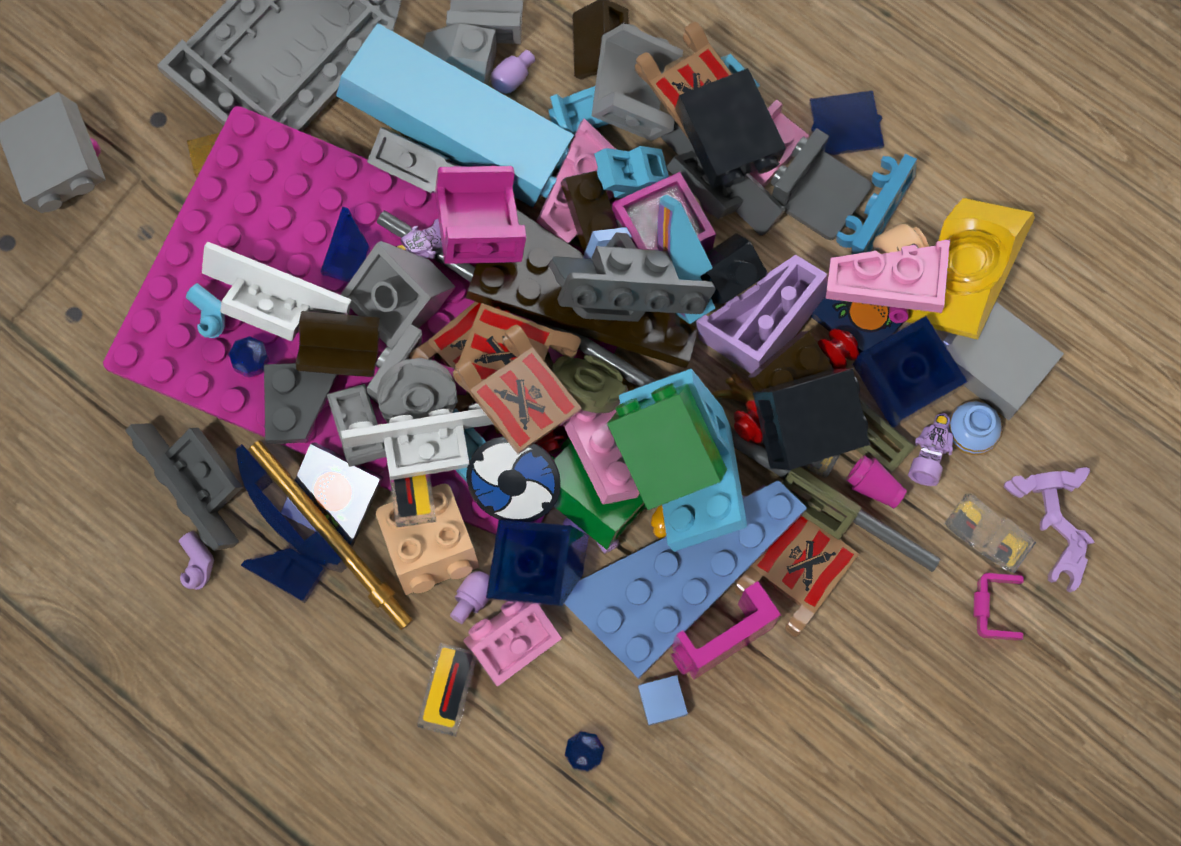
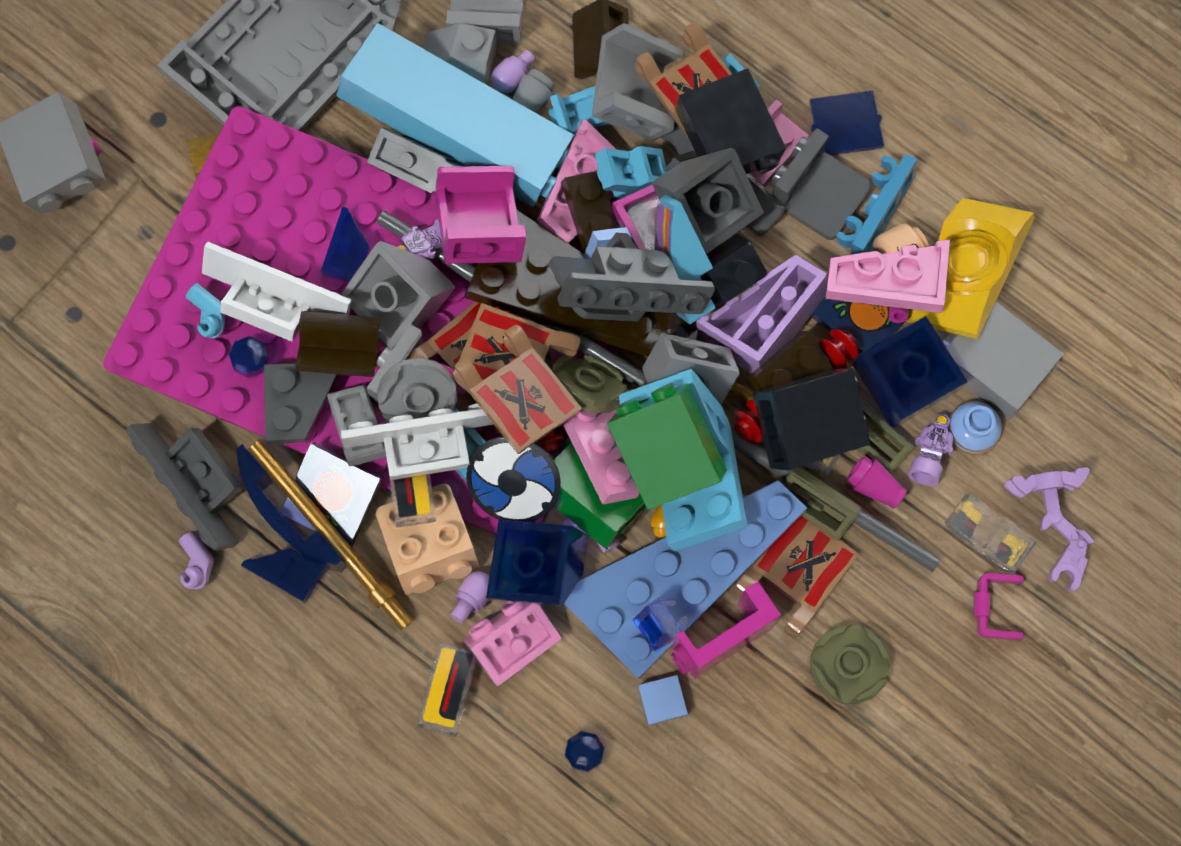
none -> light grey cone [512,69,555,113]
none -> clear blue tile [633,598,688,653]
none -> light grey brick [642,333,740,405]
none -> dark grey slope [651,148,764,254]
none -> olive tile [810,624,891,704]

